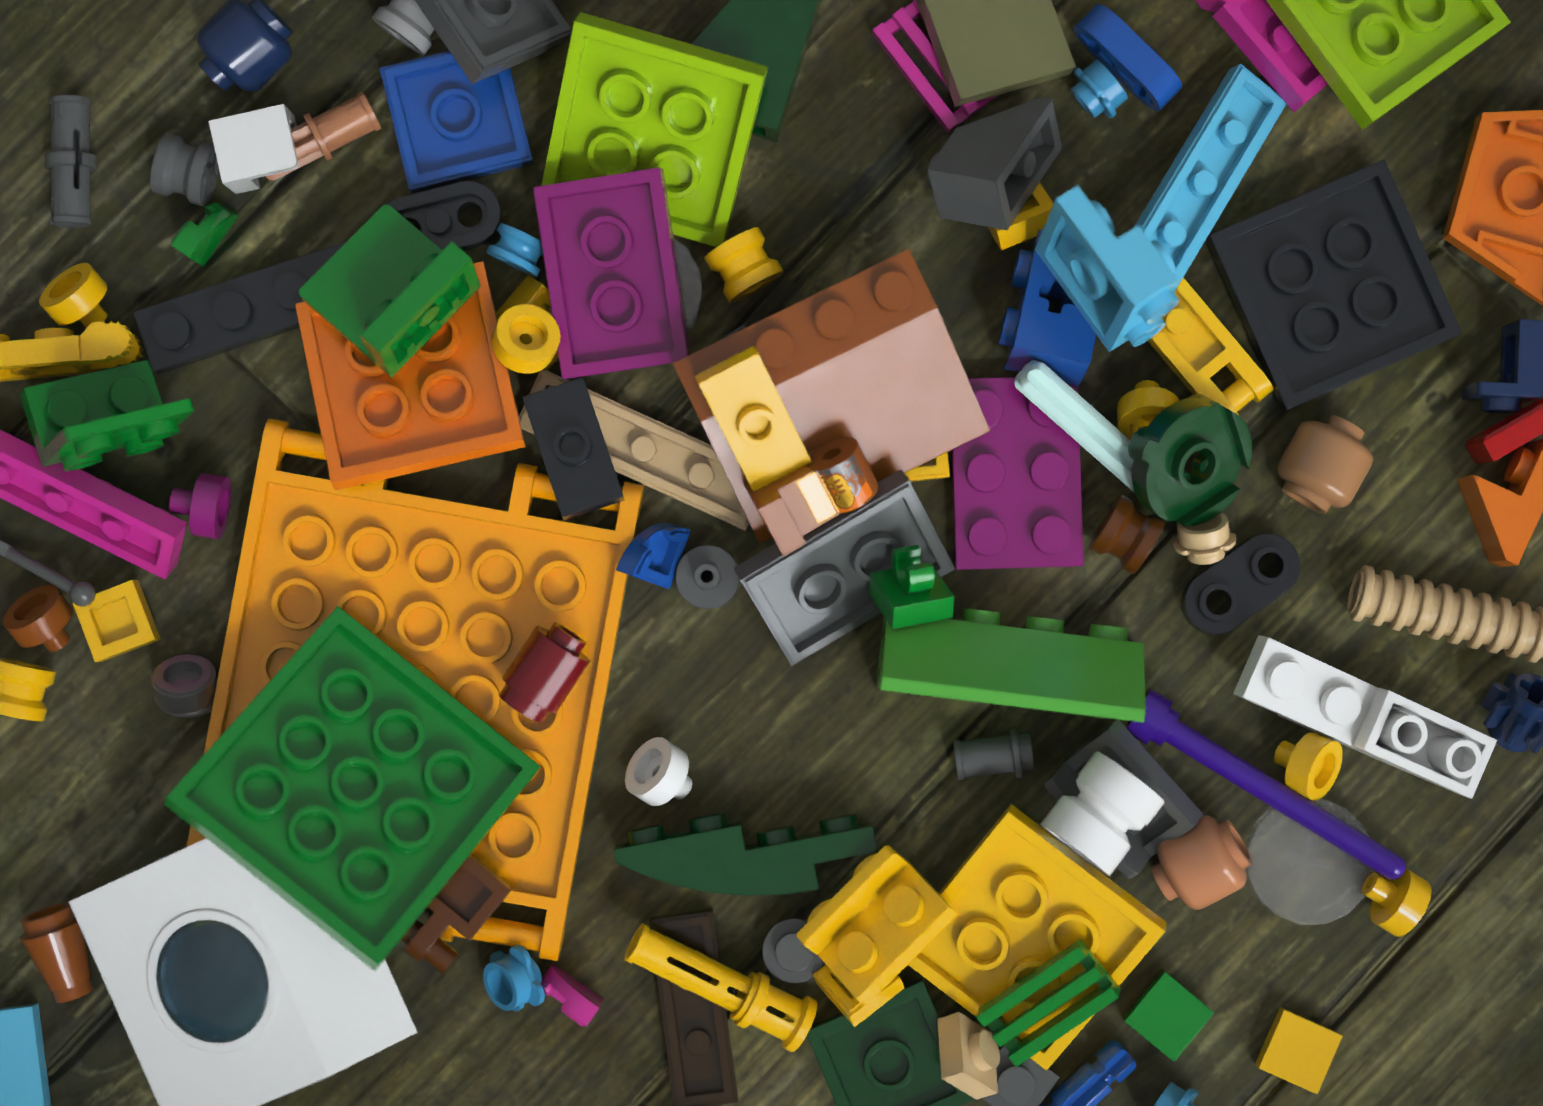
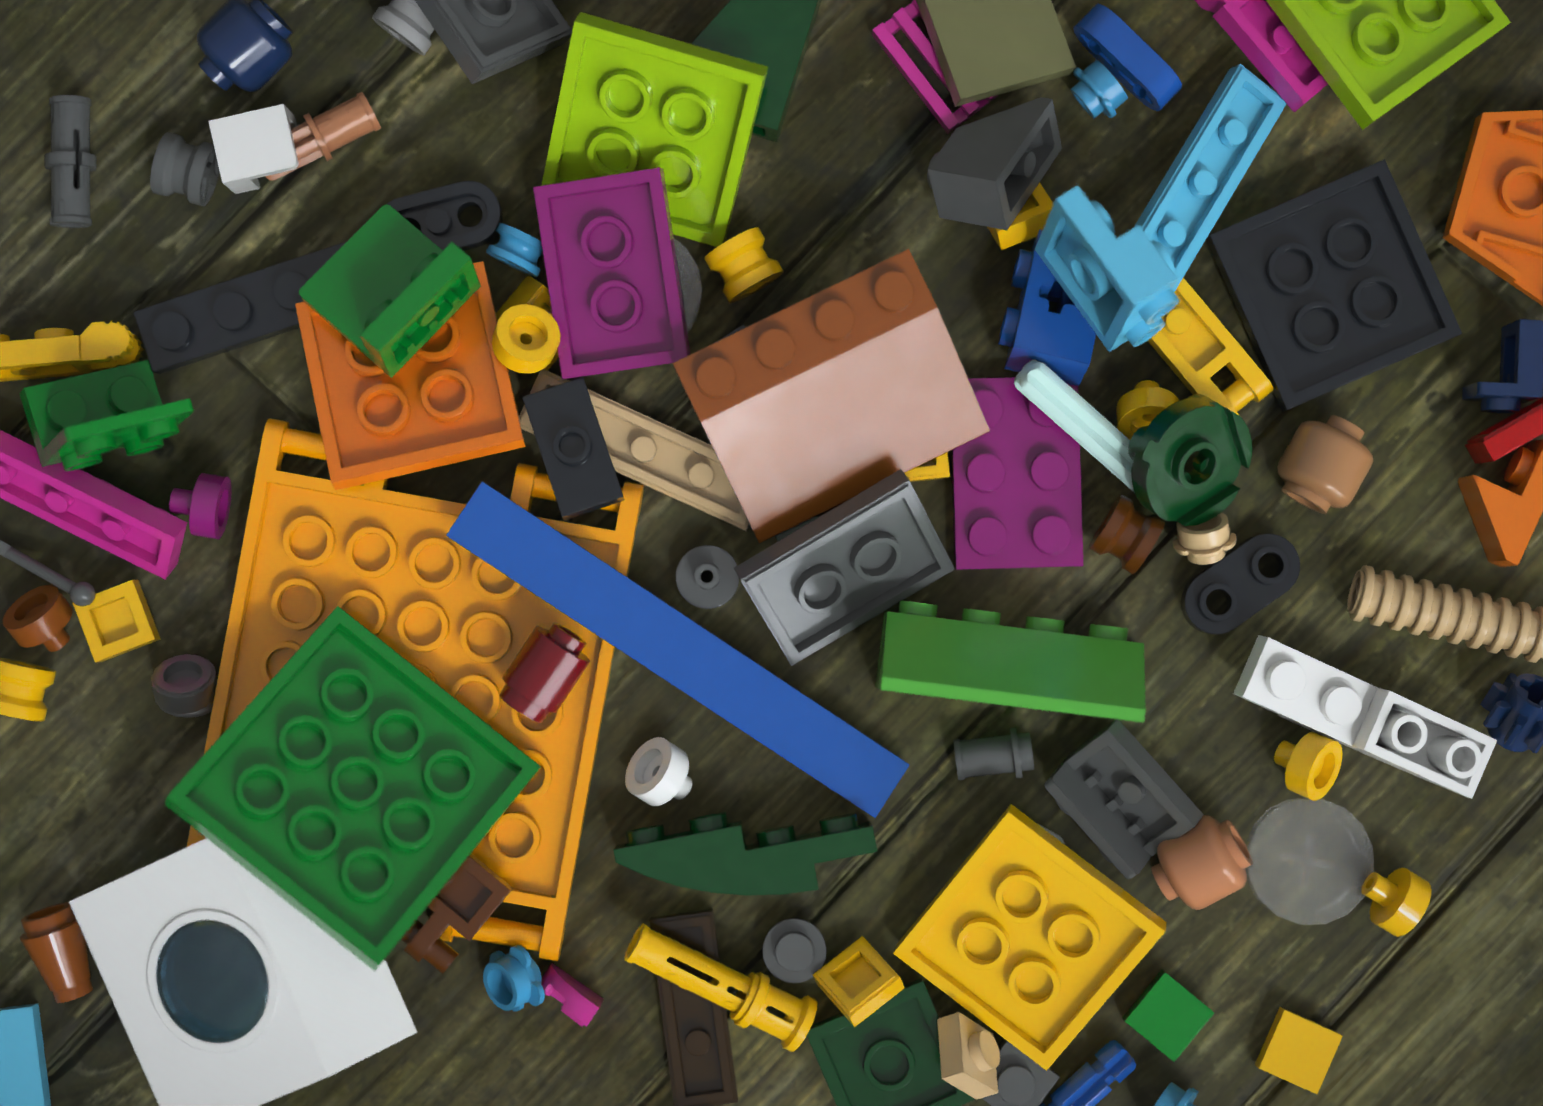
yellow tile [39,263,107,328] -> none
green tile [171,202,239,267] -> none
blue tile [380,51,534,194] -> none
blue tile [616,523,690,589] -> none
yellow plate [695,346,812,492] -> none
leg [744,437,879,557] -> none
yellow bracket [797,845,958,1006] -> none
green tile [869,544,954,629] -> none
green tile [976,939,1121,1067] -> none
white wheel [1041,751,1165,876] -> none
dark purple piece [1126,688,1406,879] -> none
none -> blue tile [446,482,910,818]

